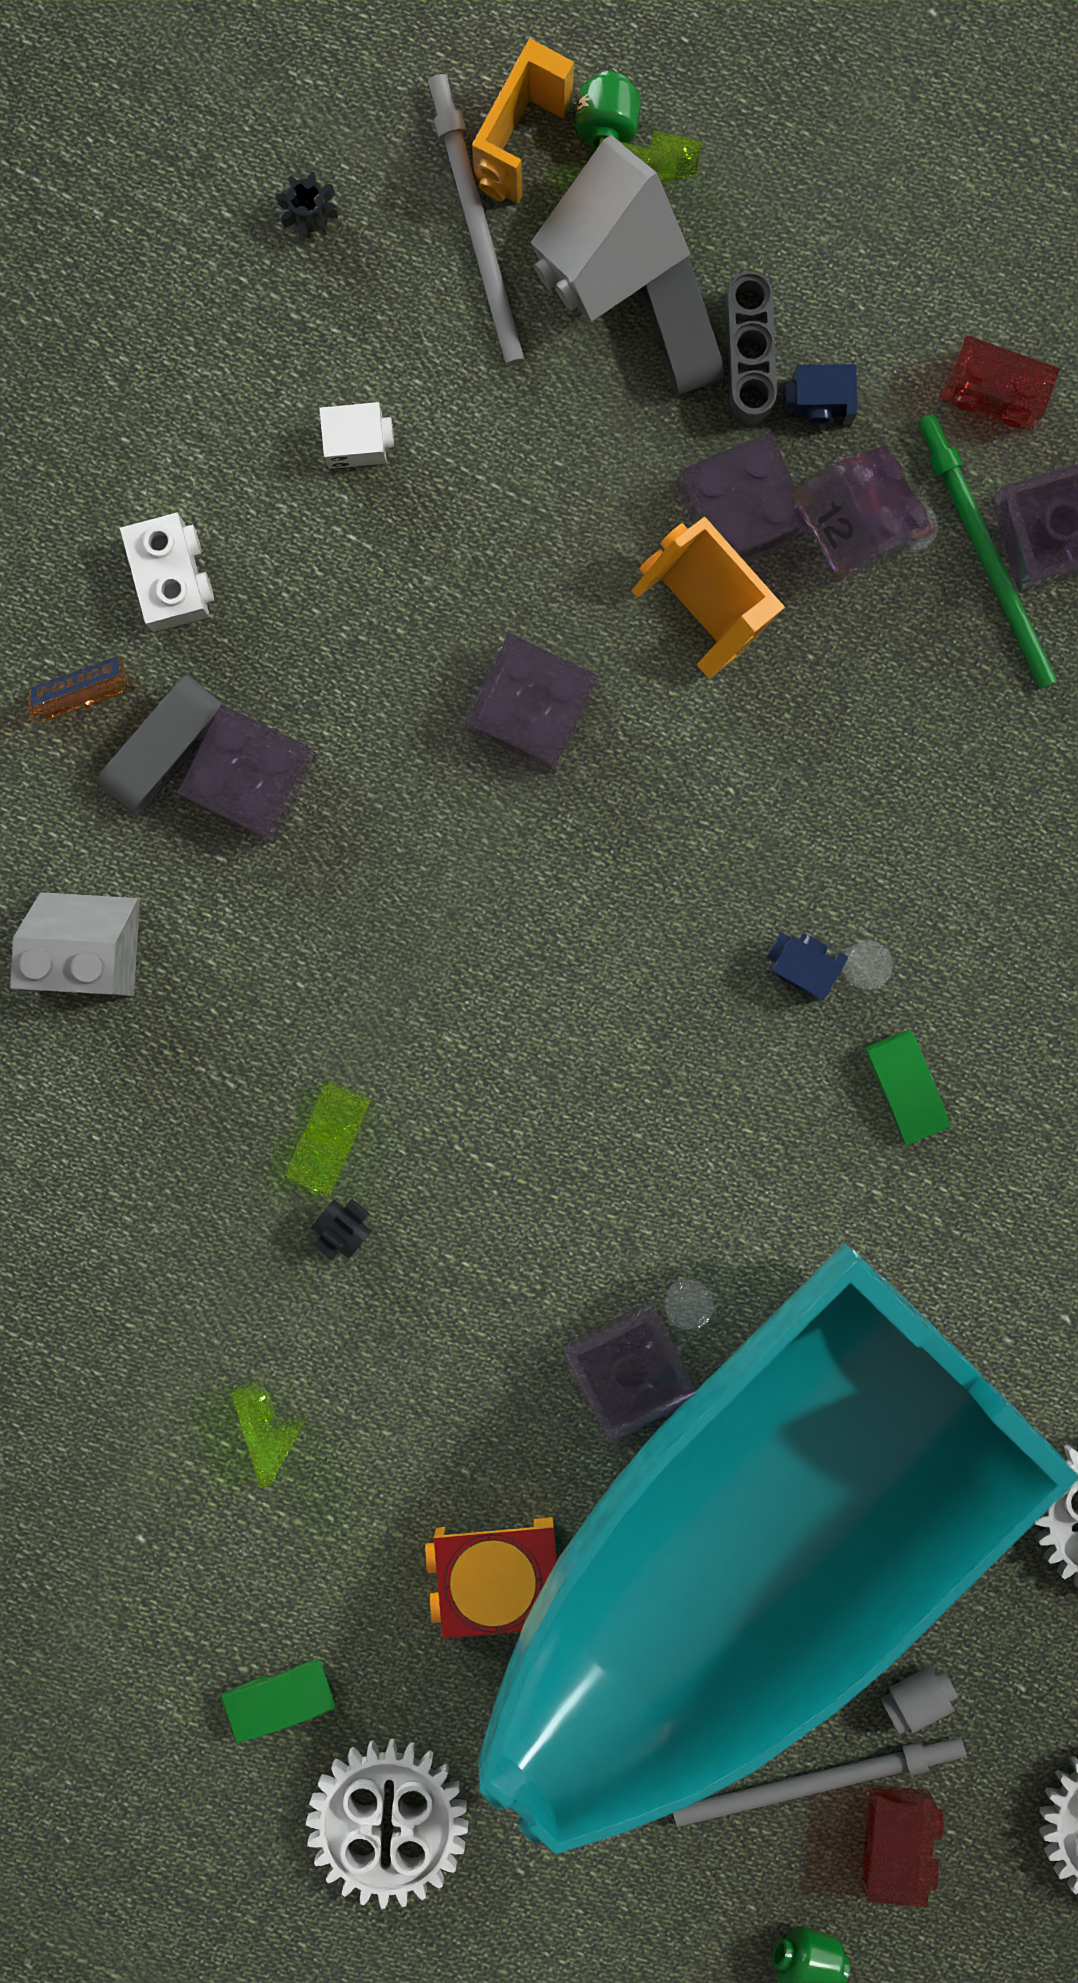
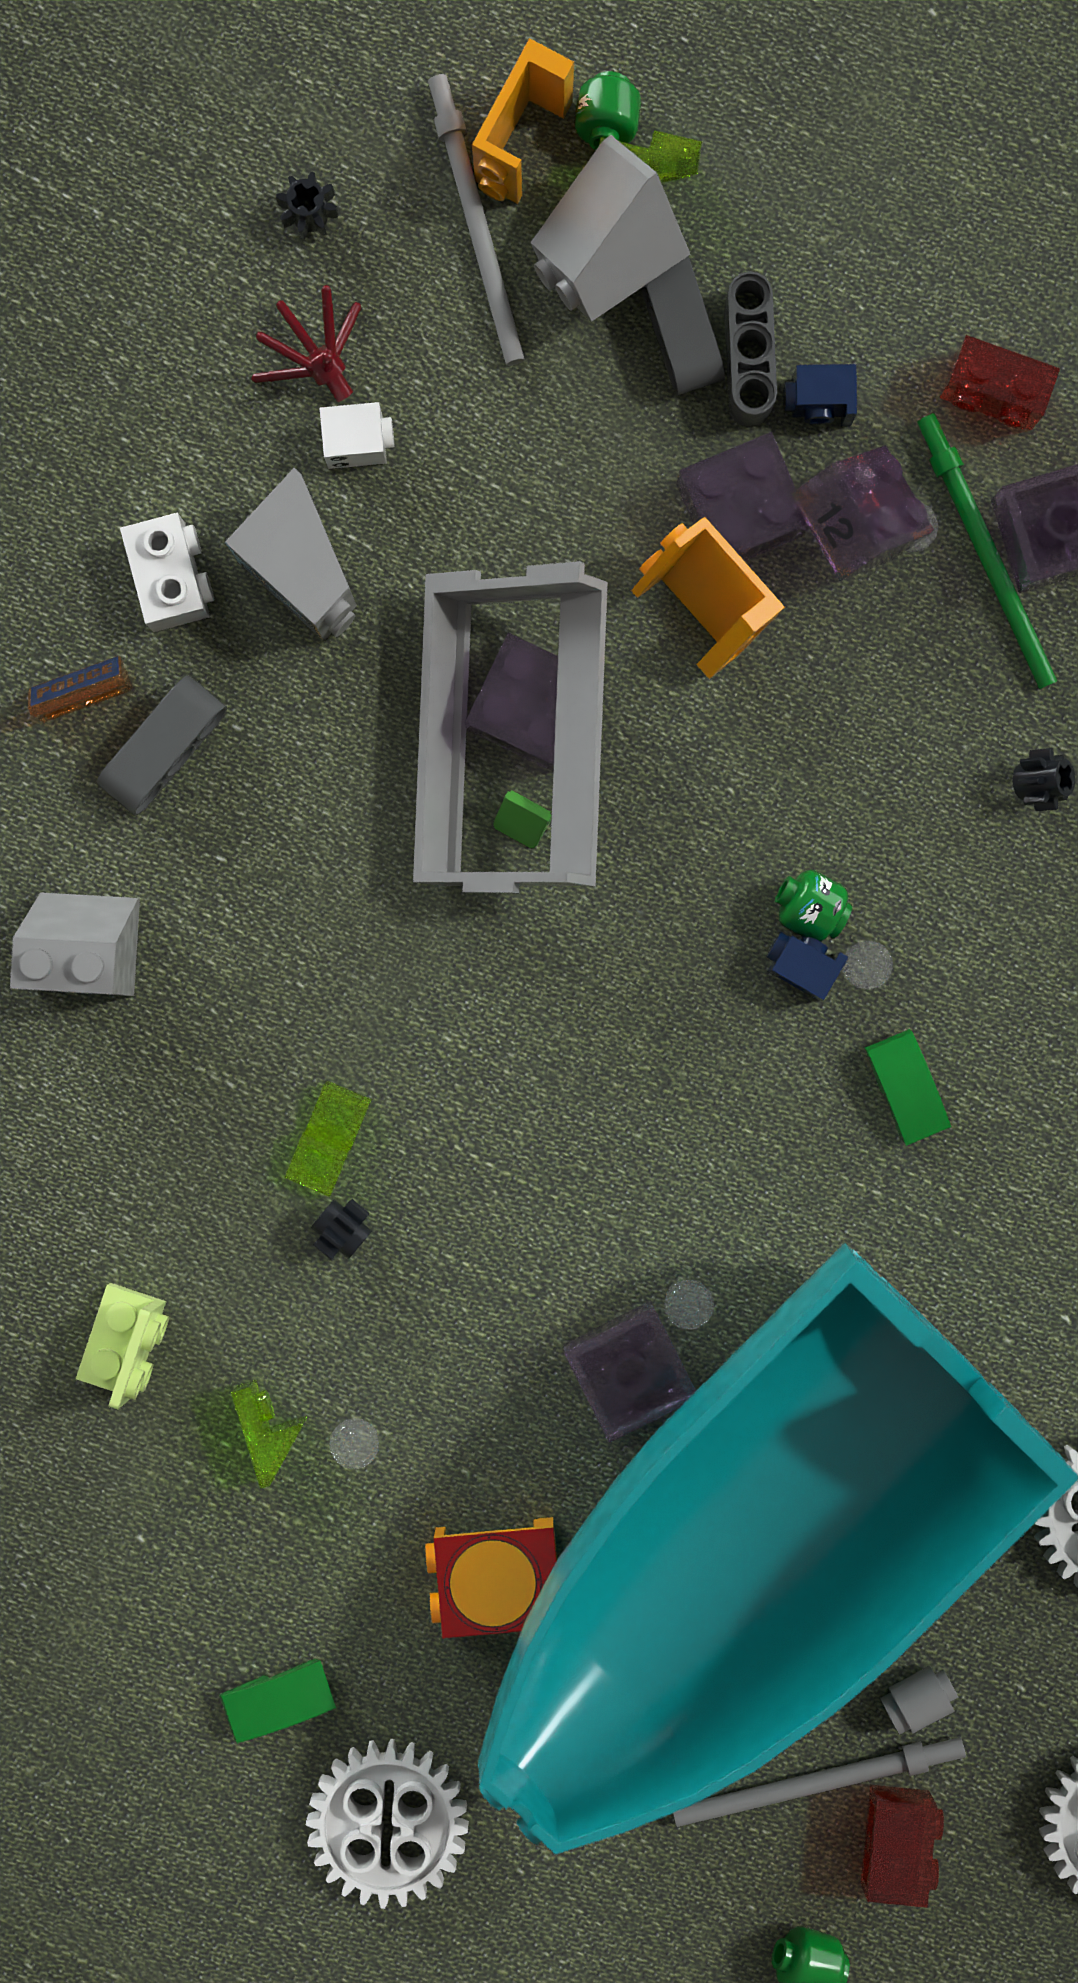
clear purple brick [177,704,317,842] -> none
none -> yellowish green bracket [76,1283,169,1410]
none -> light grey slope [225,468,357,641]
none -> dark red plant [251,285,361,402]
none -> clear piece [330,1418,379,1469]
none -> light grey piece [413,561,608,893]
none -> bright green slope [494,790,552,849]
none -> green head [775,870,852,942]
none -> black gear [1012,748,1075,811]

